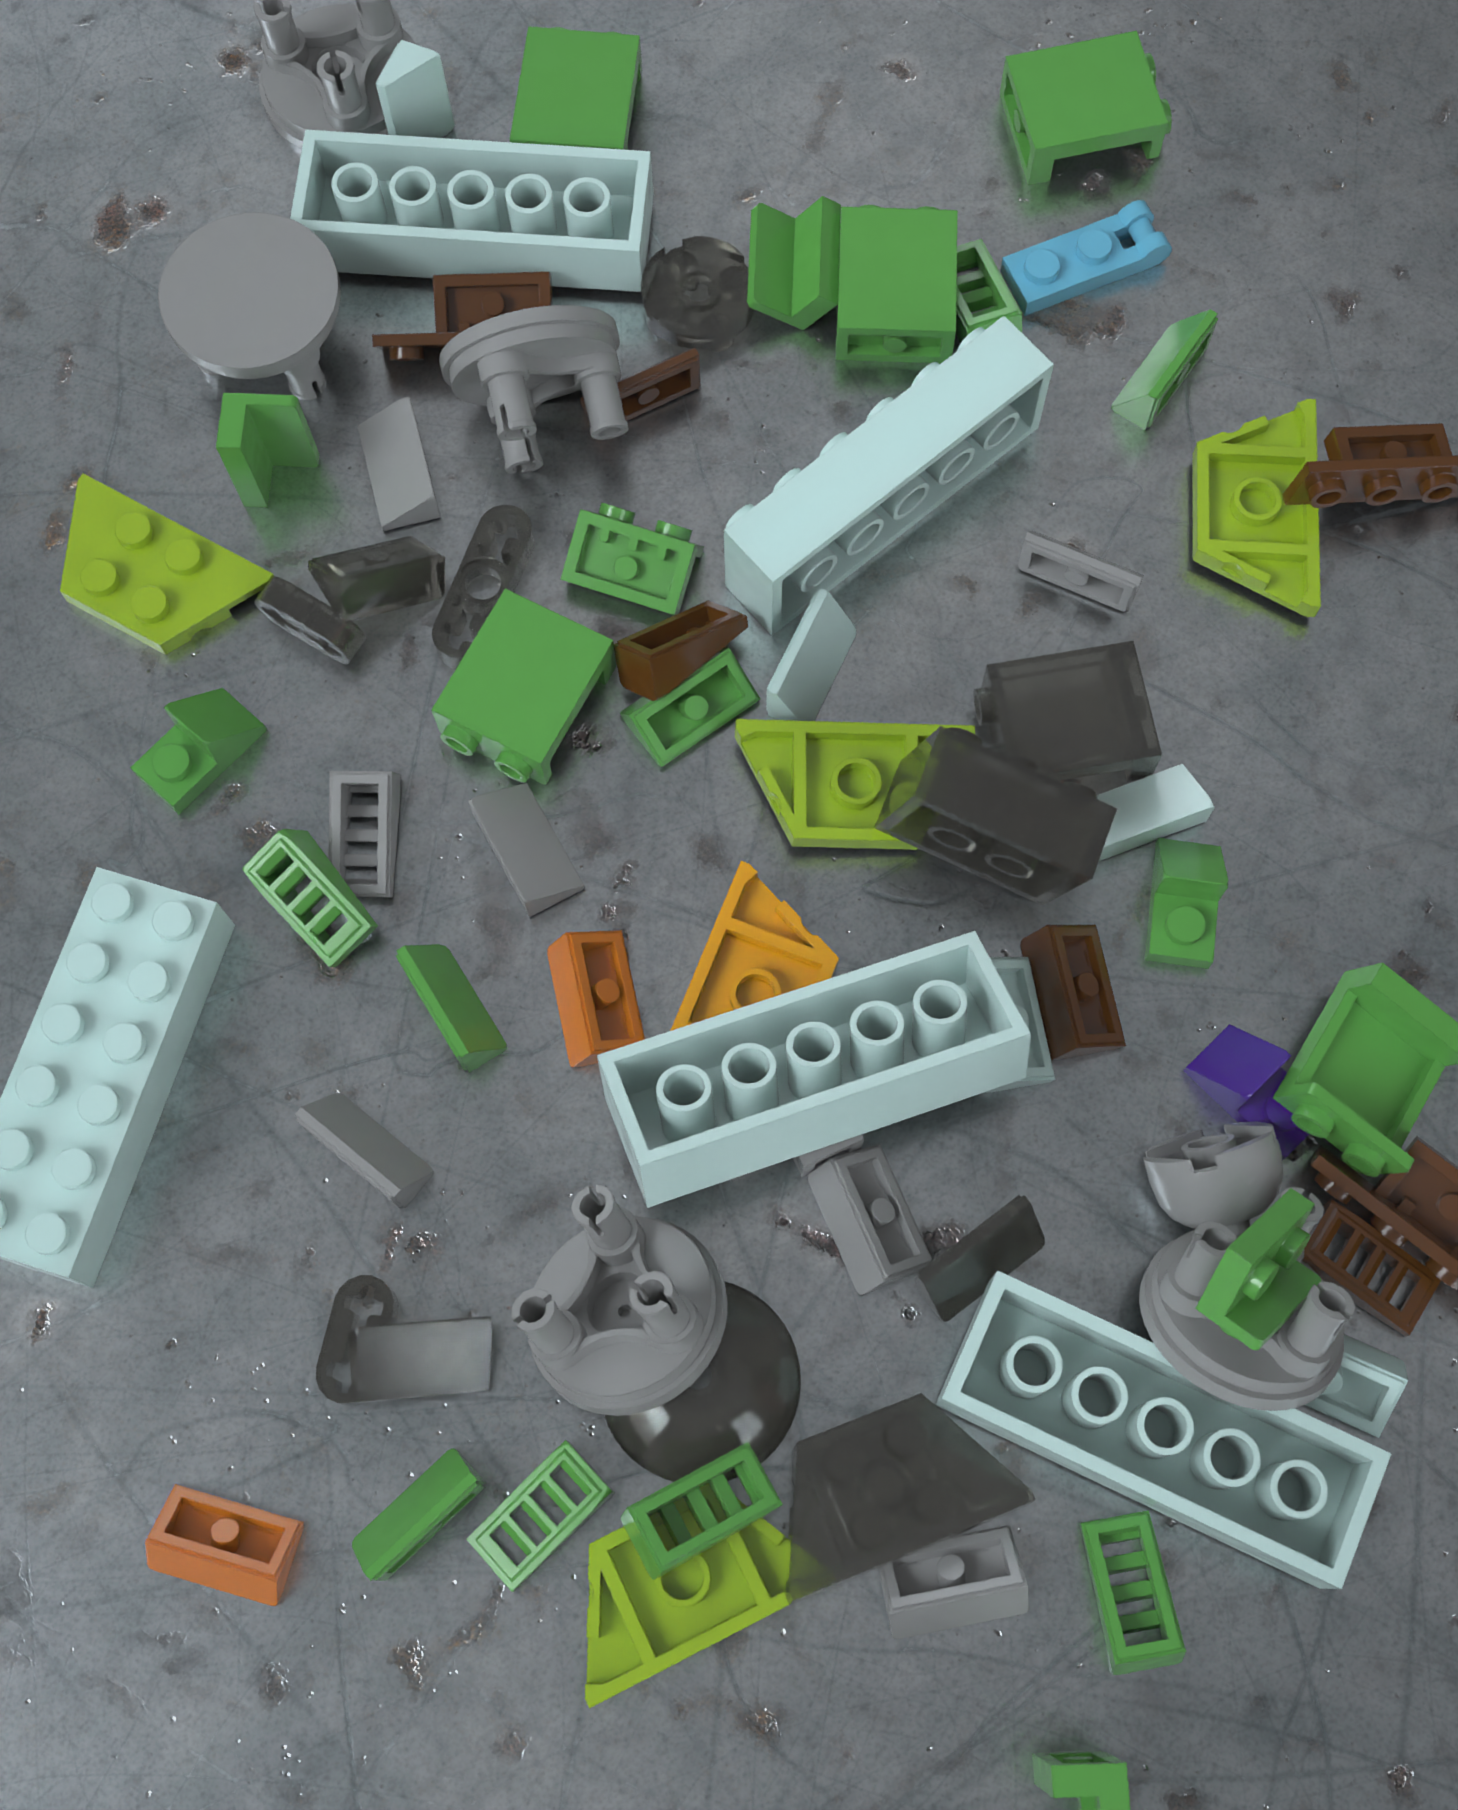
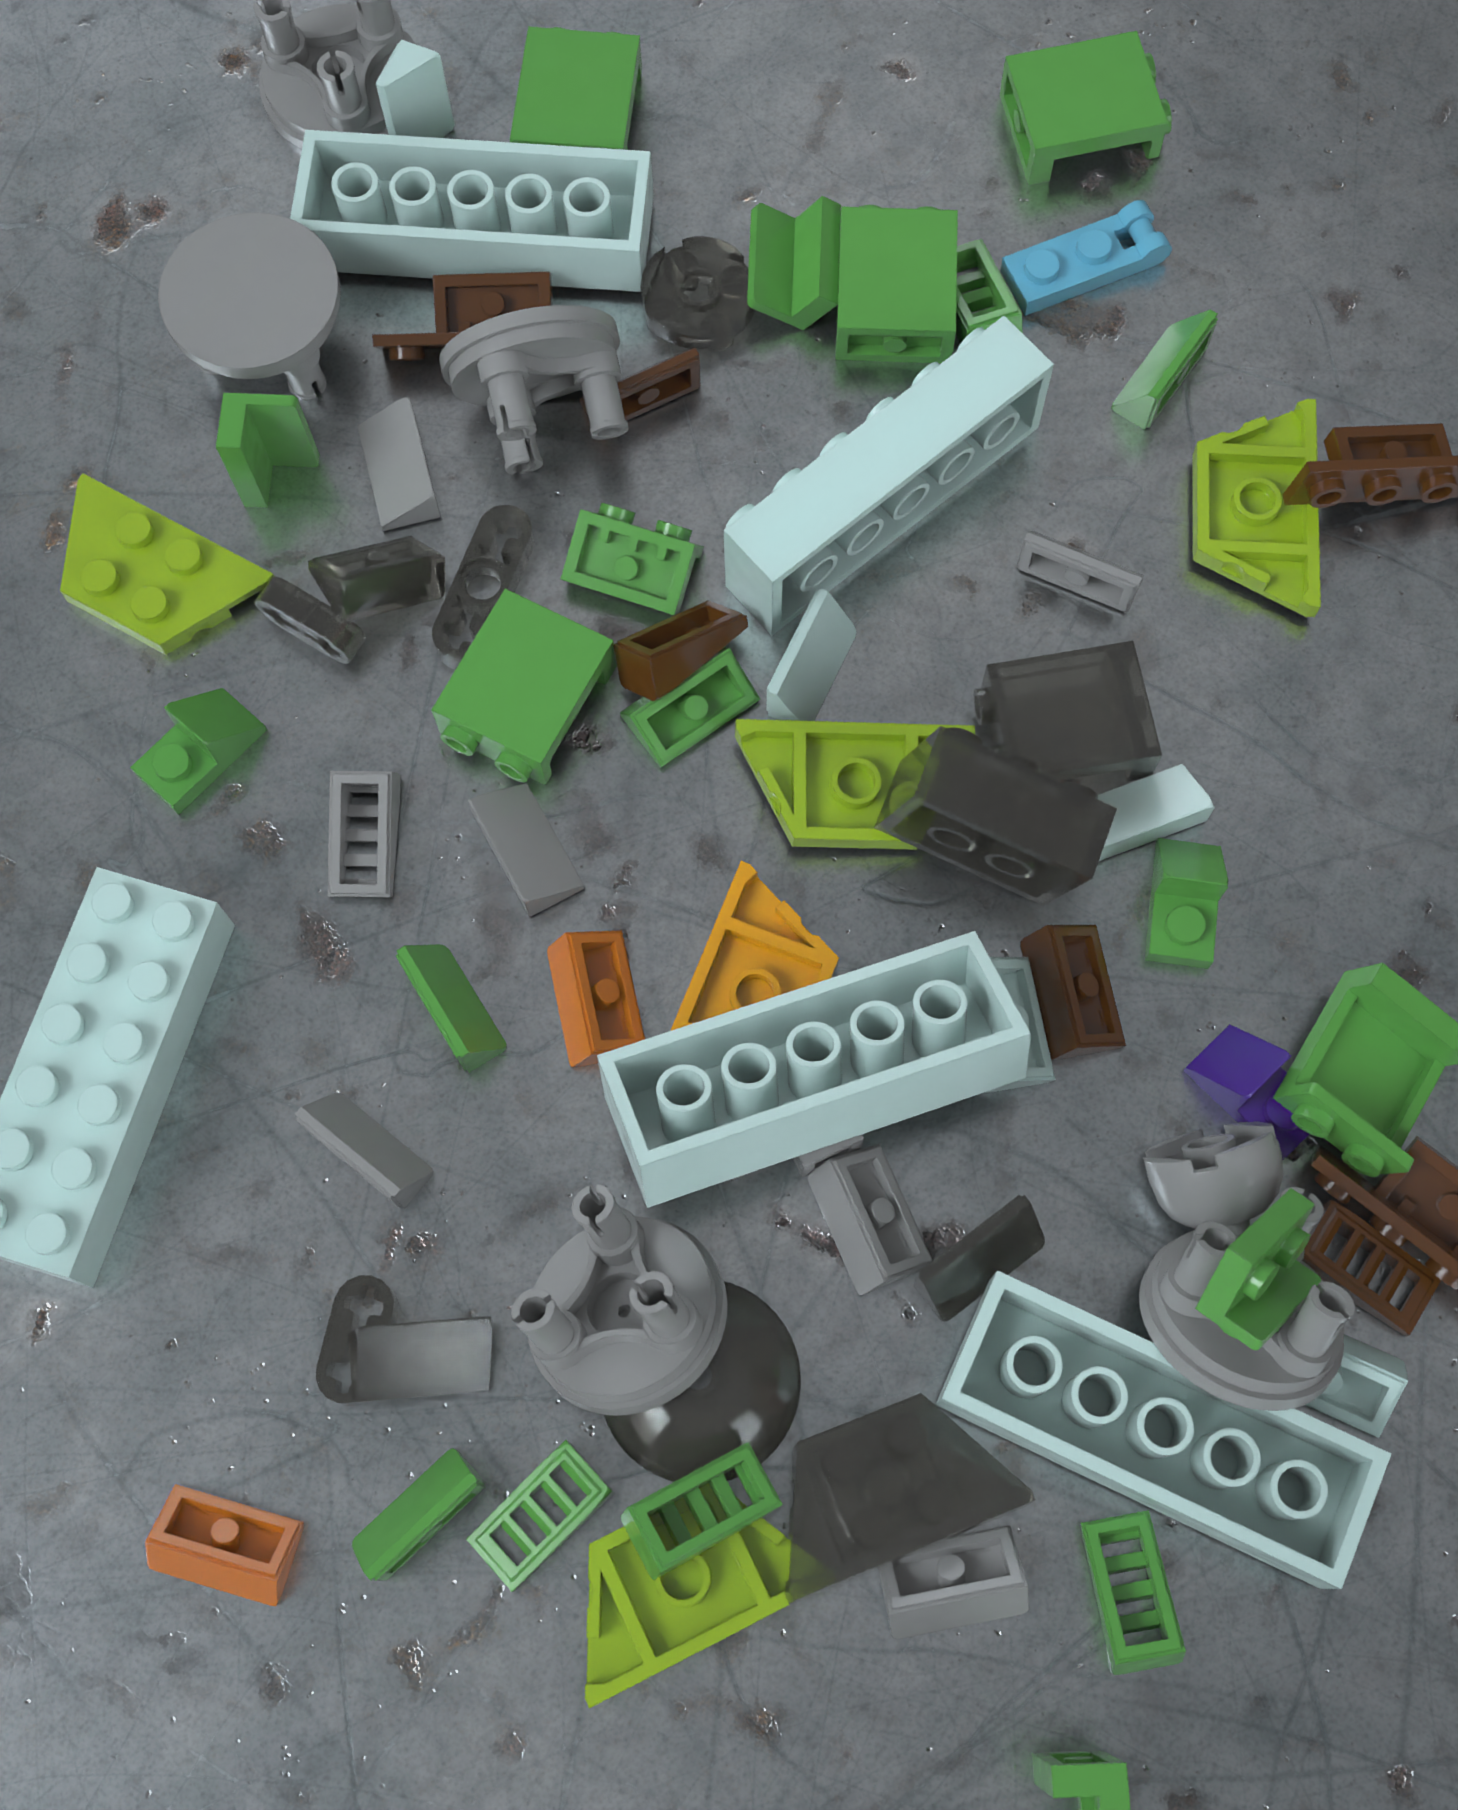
bright green slope [242,829,378,967] -> none

